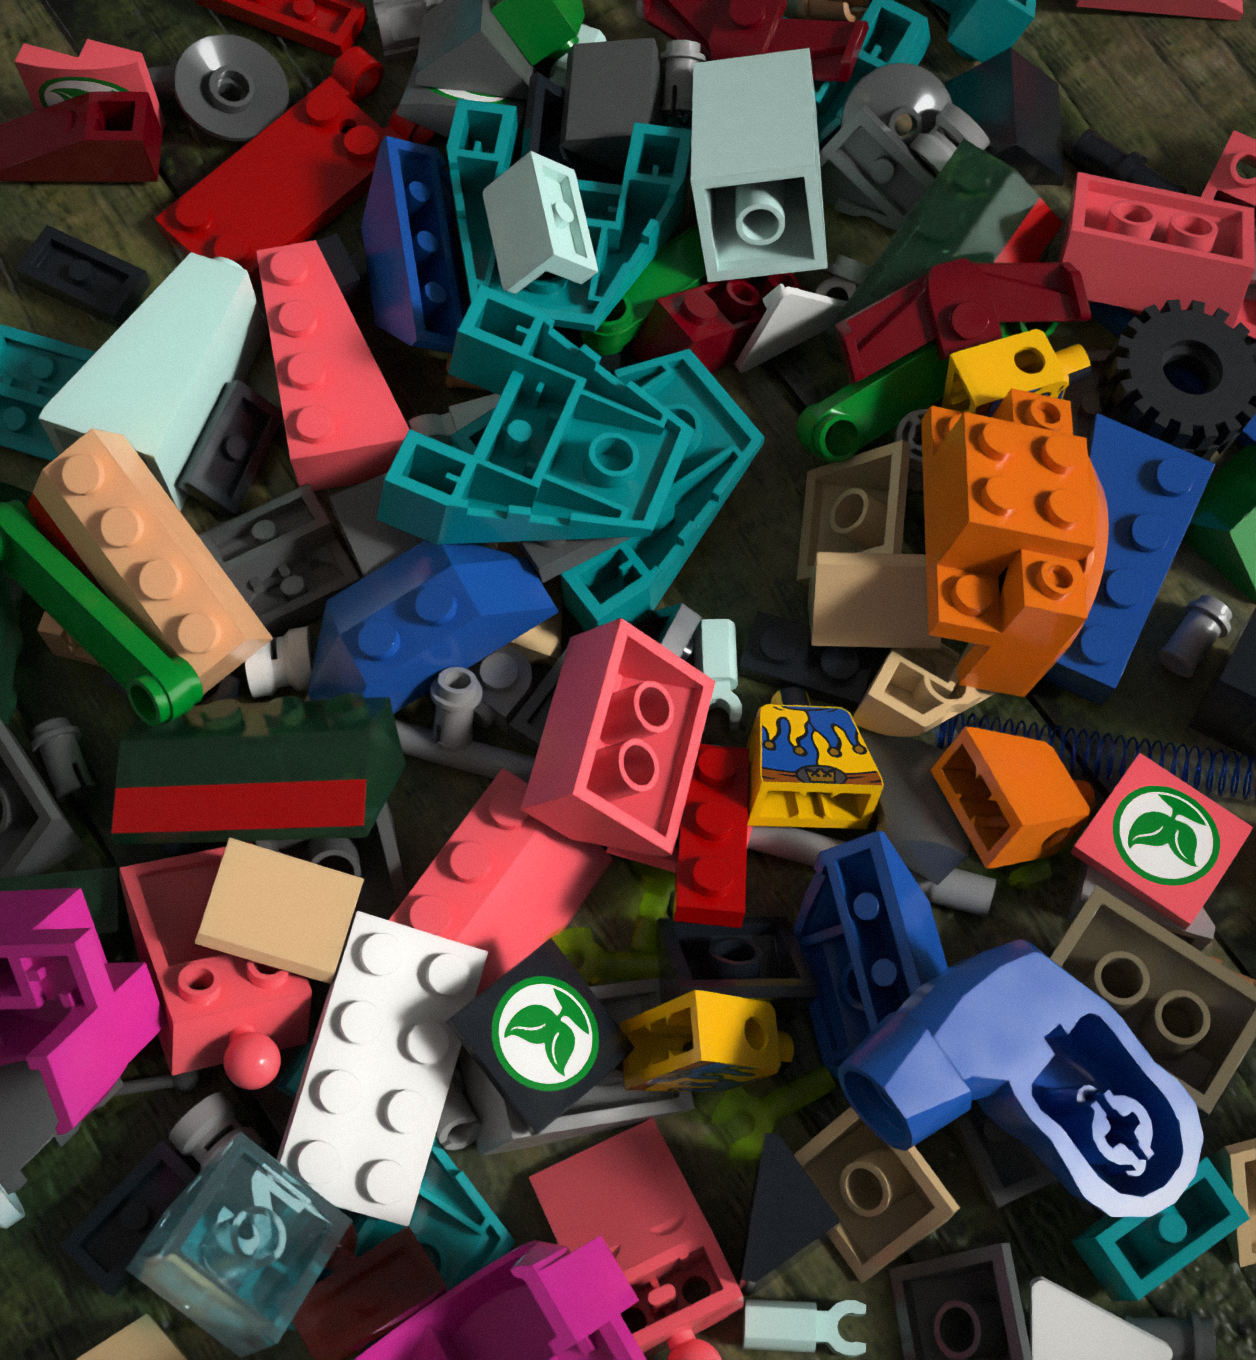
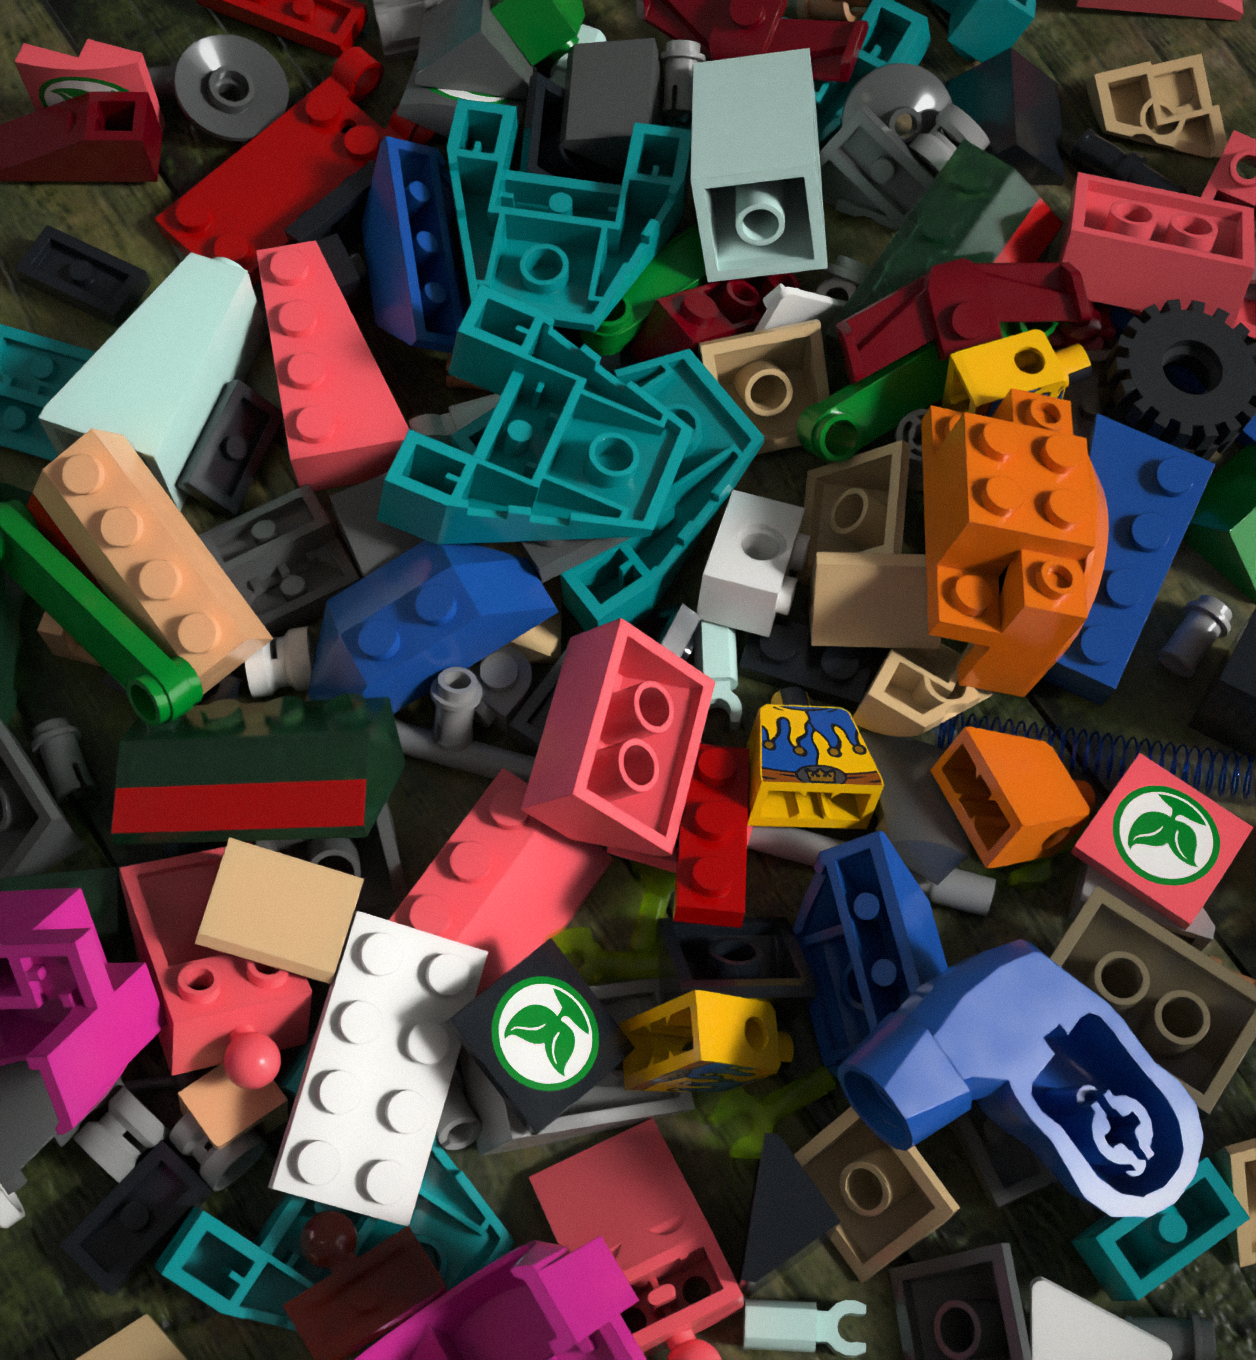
clear light blue slope [126,1132,353,1358] -> none
light aqua panel [483,151,598,294] -> none
none -> light grey wheel [73,1085,171,1183]
none -> light nougat panel [178,1064,288,1150]
none -> black plate [284,160,376,252]
none -> white brick [696,490,811,637]
none -> tan slope [697,319,833,455]
none -> dark red plant [1047,300,1116,351]
none -> tan slope [1086,53,1227,161]

